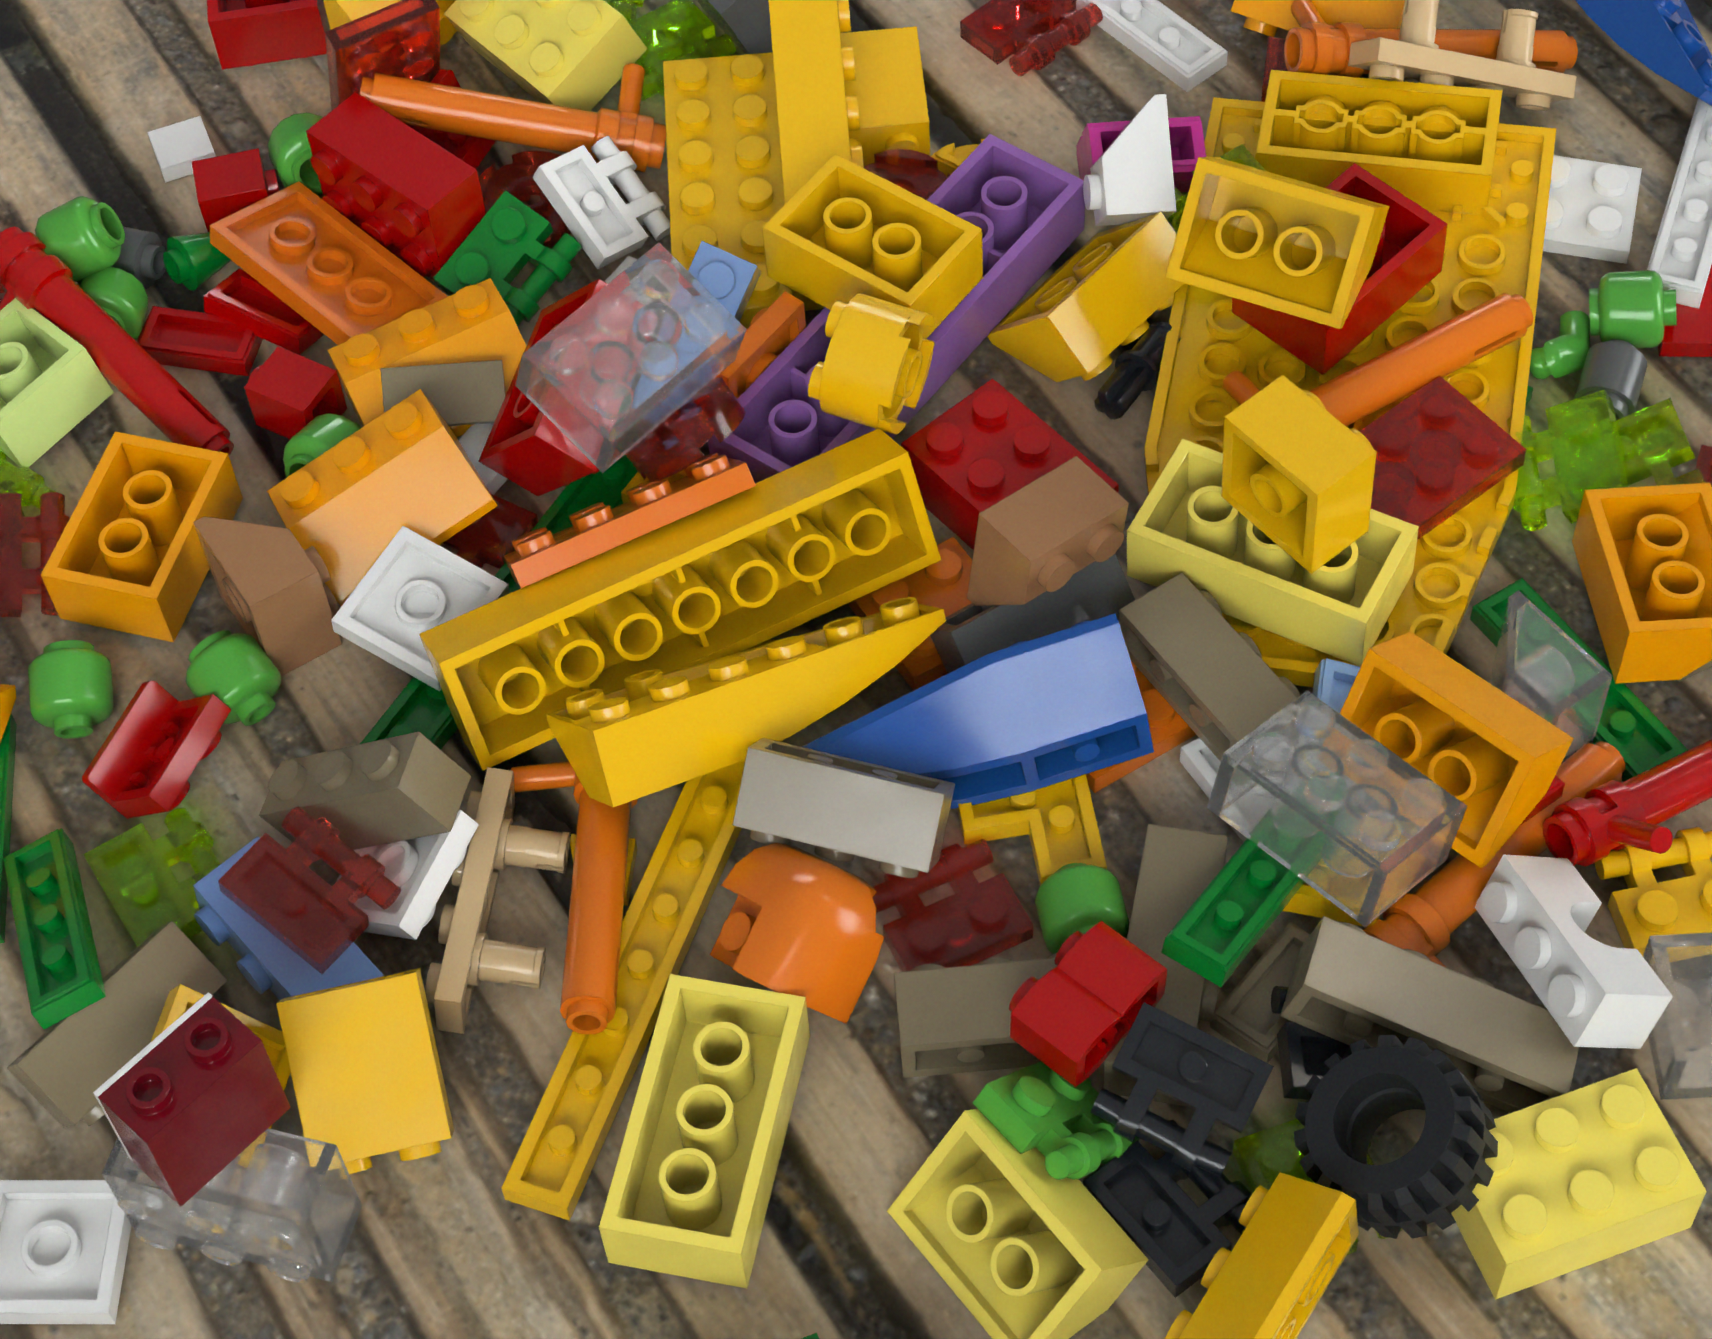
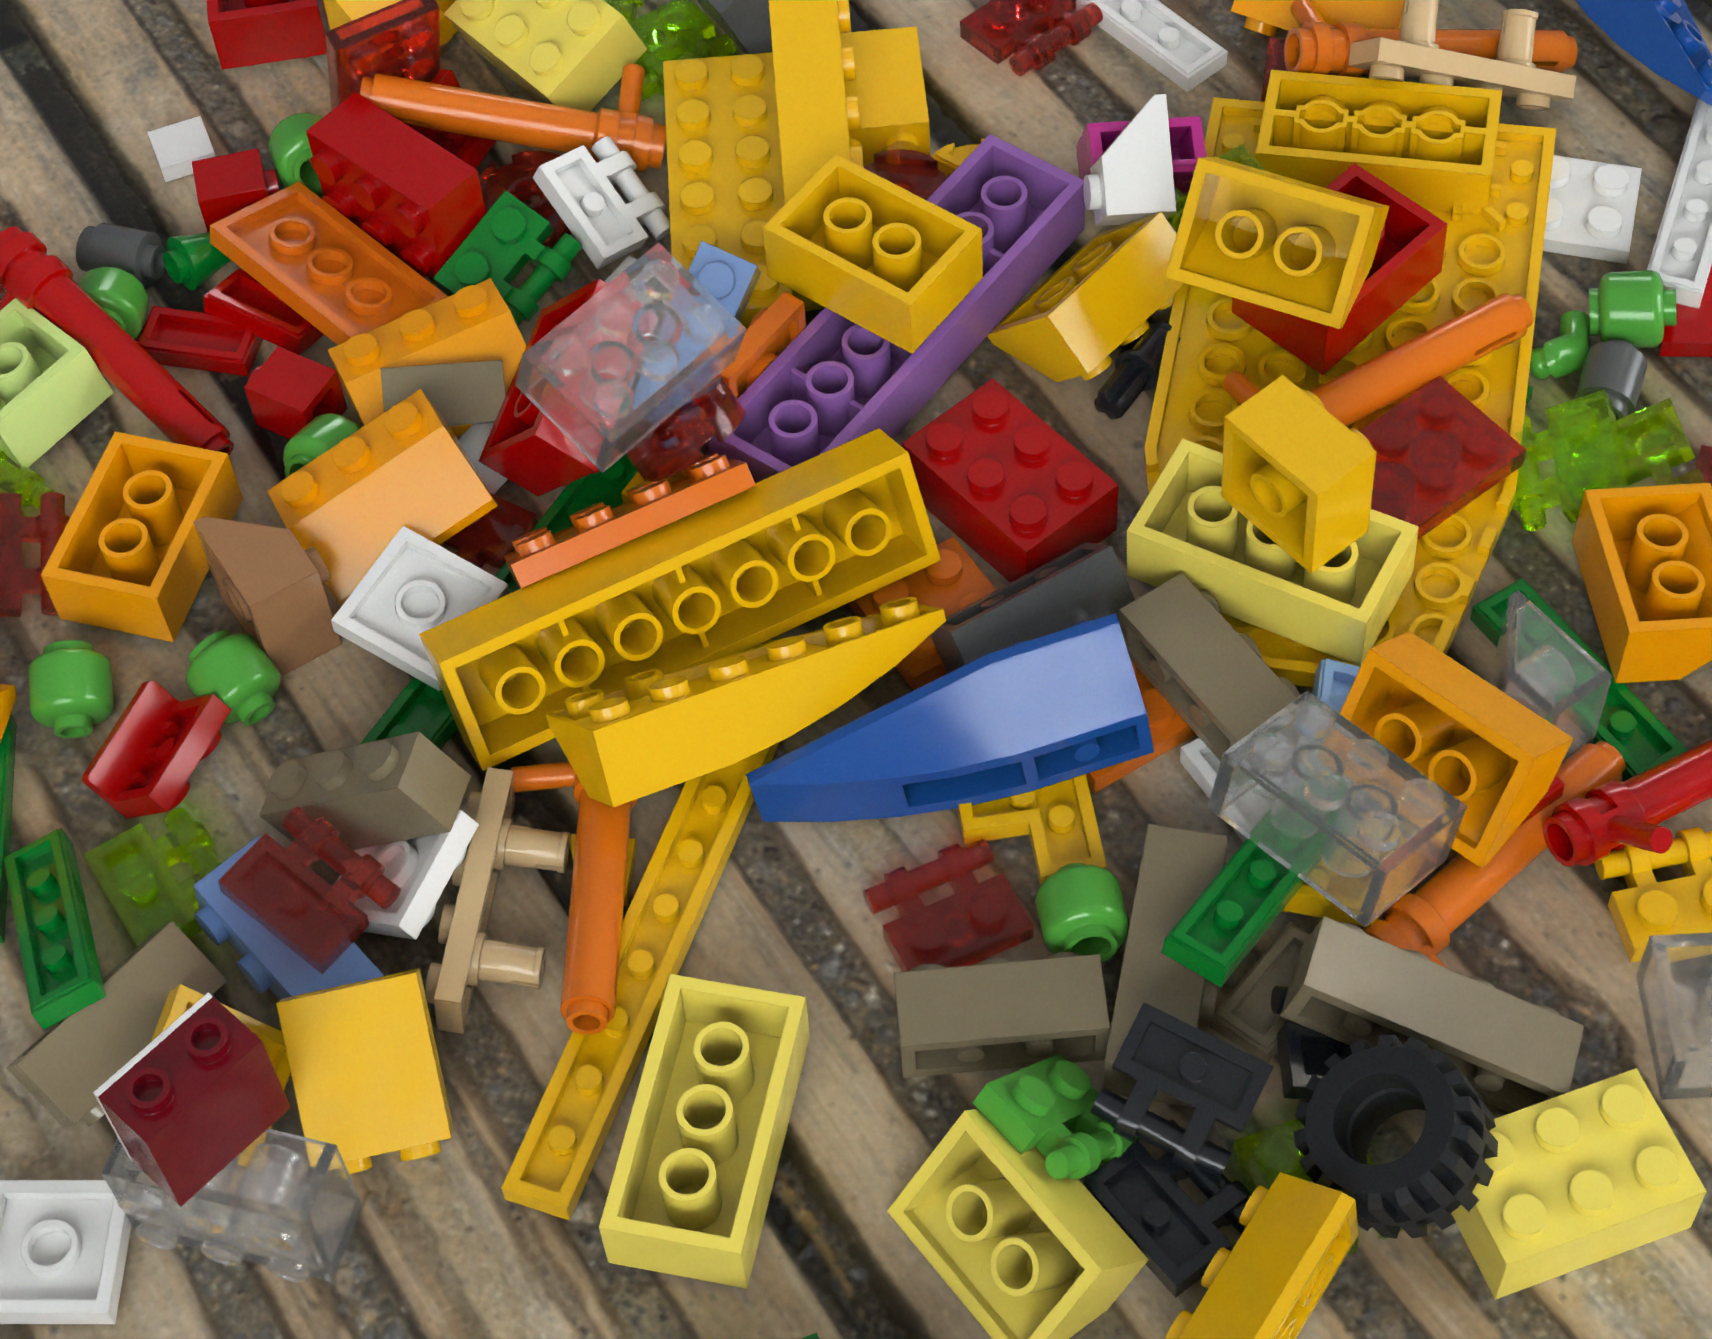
bright green head [35,196,125,282] -> none
orange brick [710,843,884,1024] -> none
brick [733,738,955,878] -> none
yellow brick [808,293,935,435] -> none
medium nougat slope [967,456,1129,606] -> none
red brick [1009,921,1167,1087] -> none
white arch [1475,854,1673,1049] -> none

